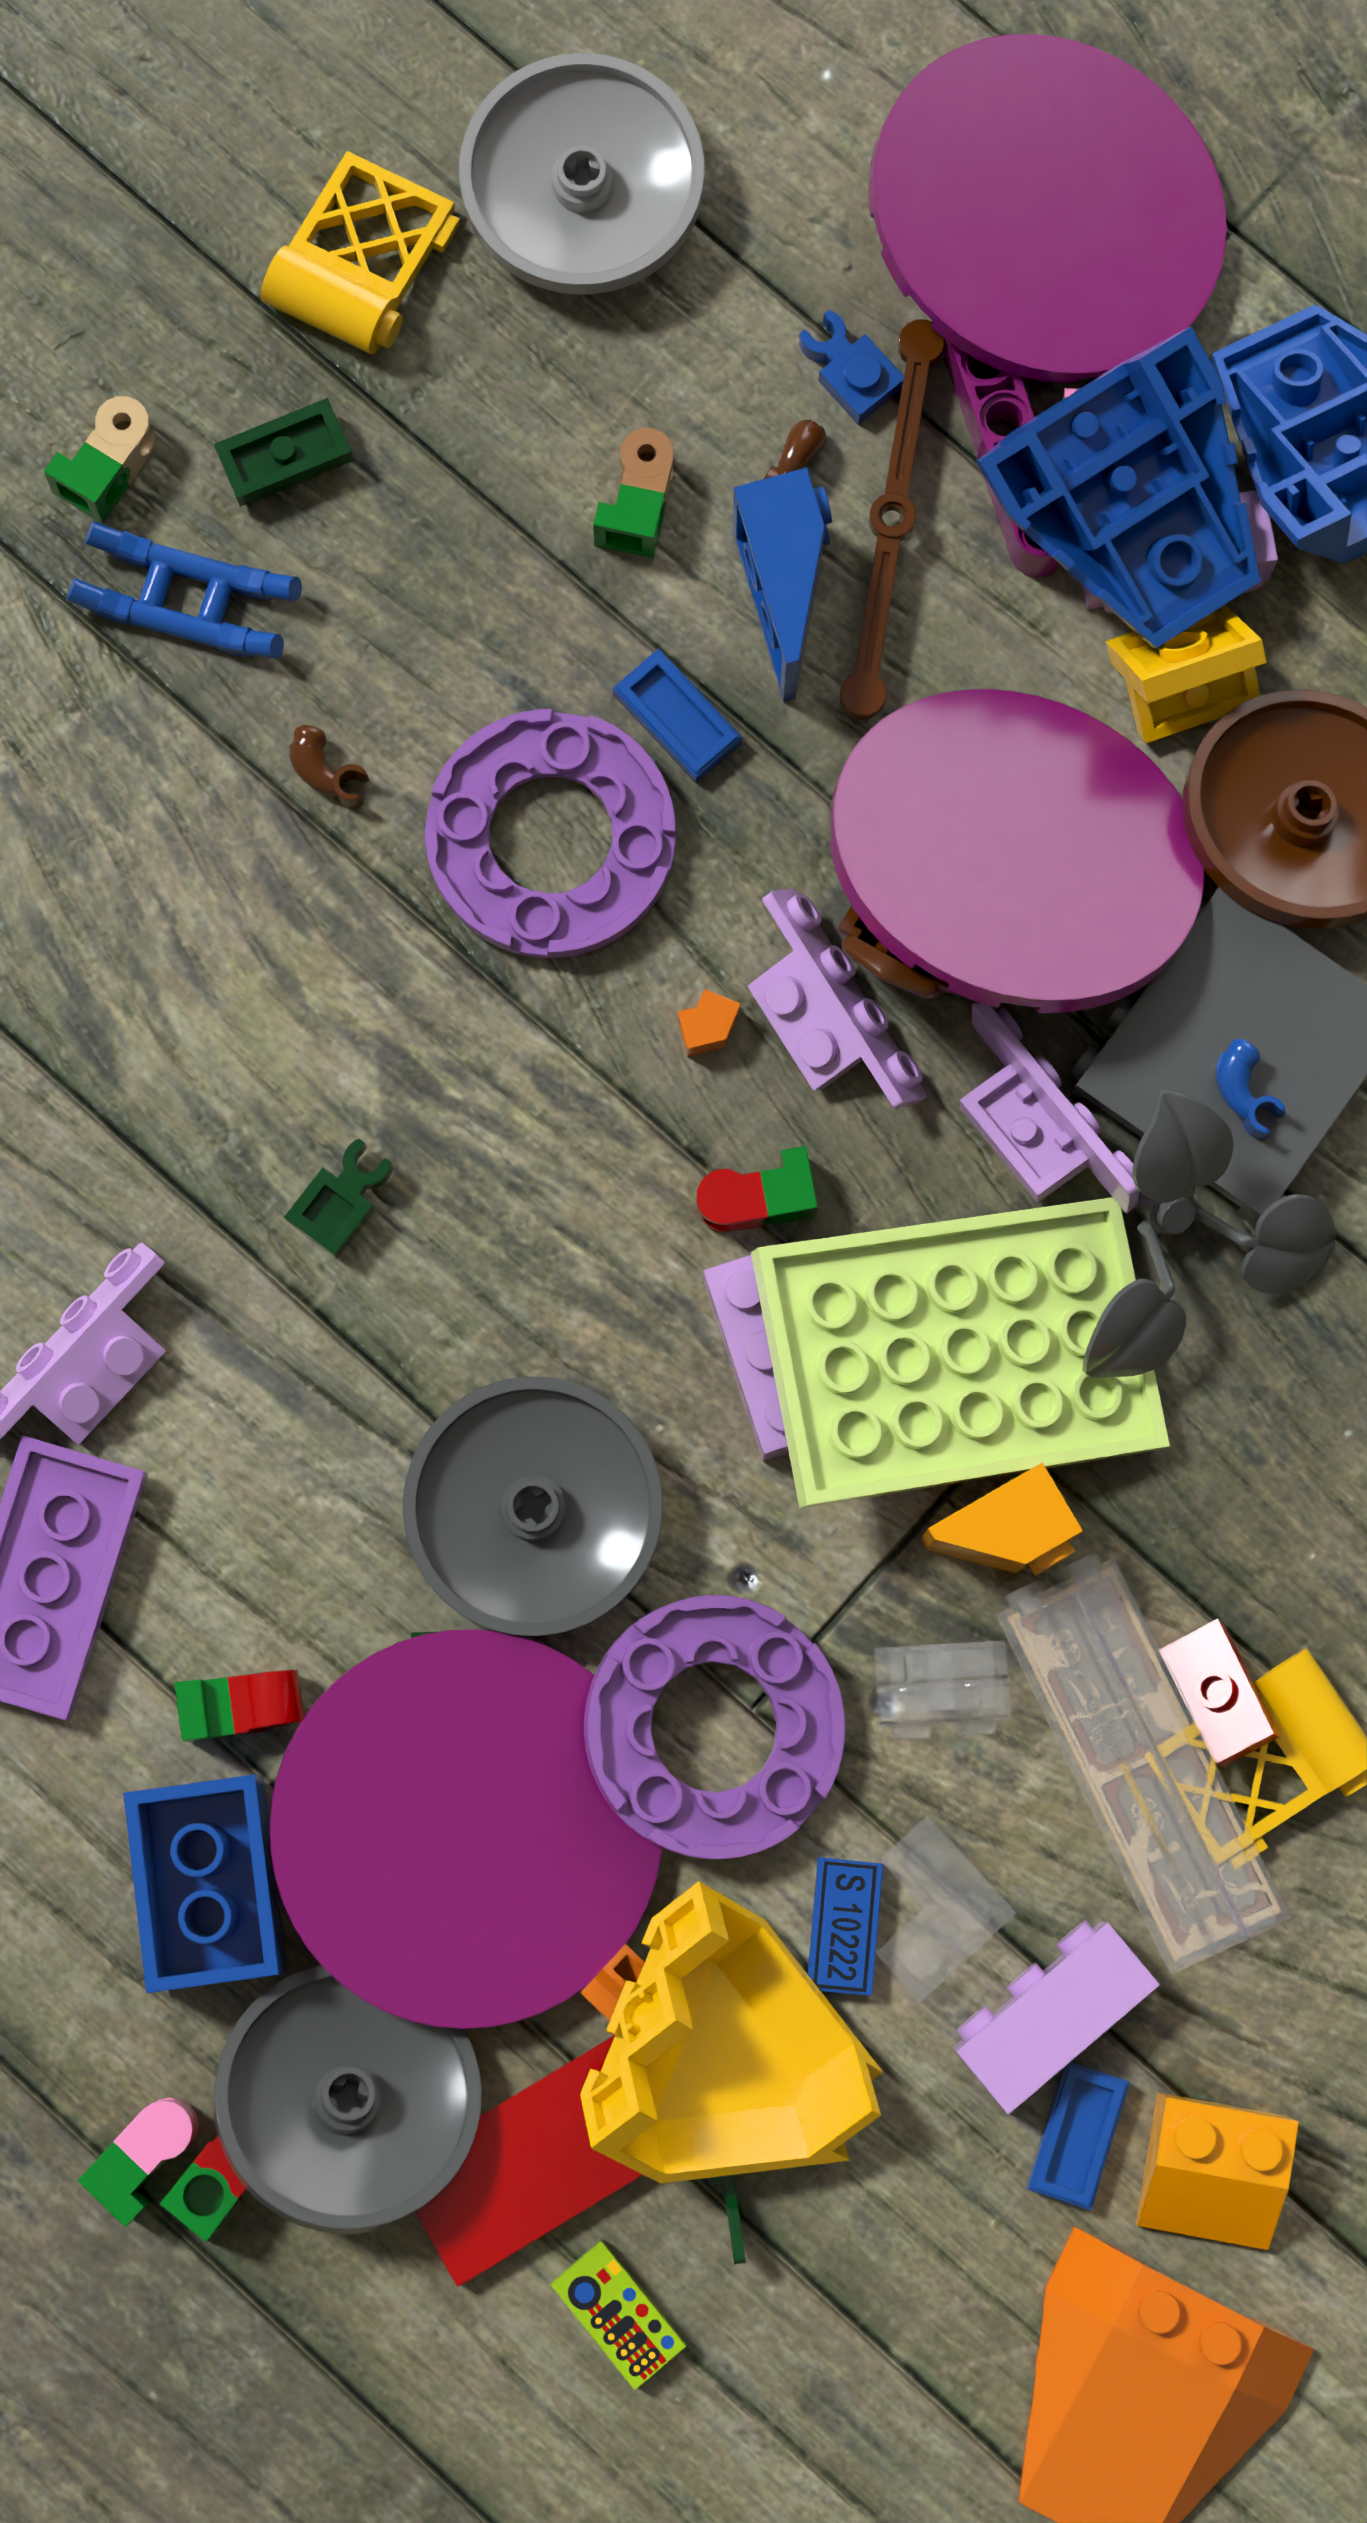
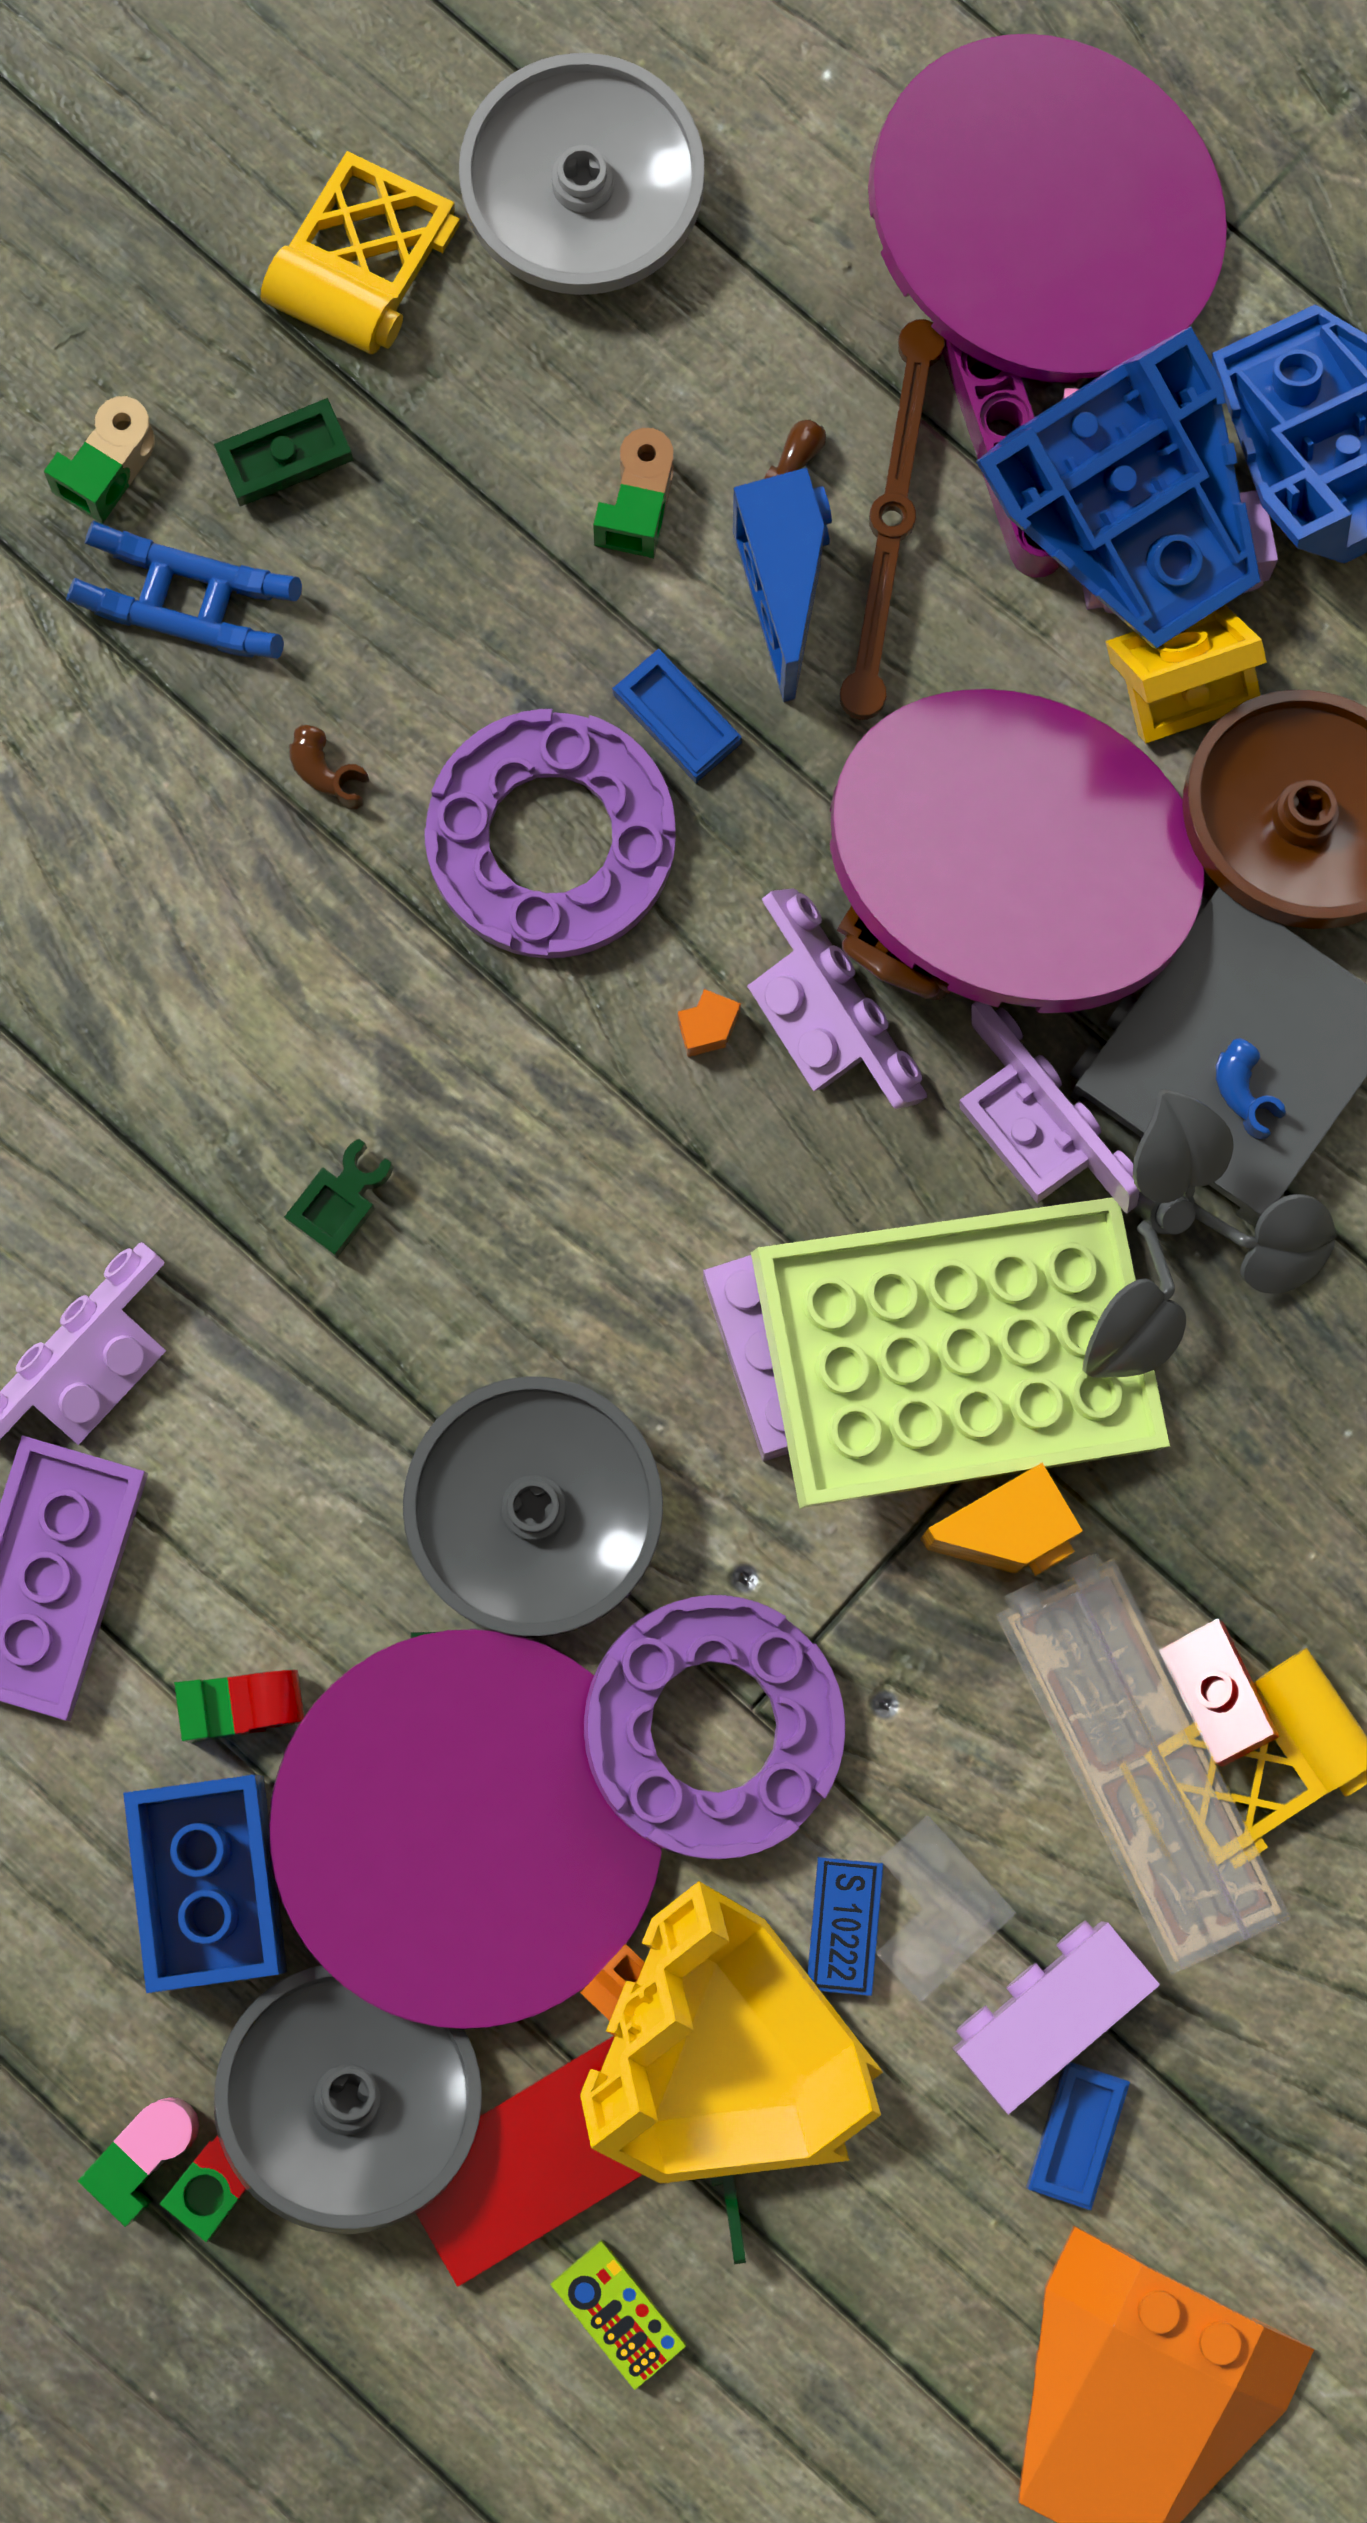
leg [697,1146,817,1232] -> none
blue plate [799,310,904,425] -> none
clear brick [872,1640,1011,1740] -> none
light orange slope [1136,2092,1299,2250] -> none

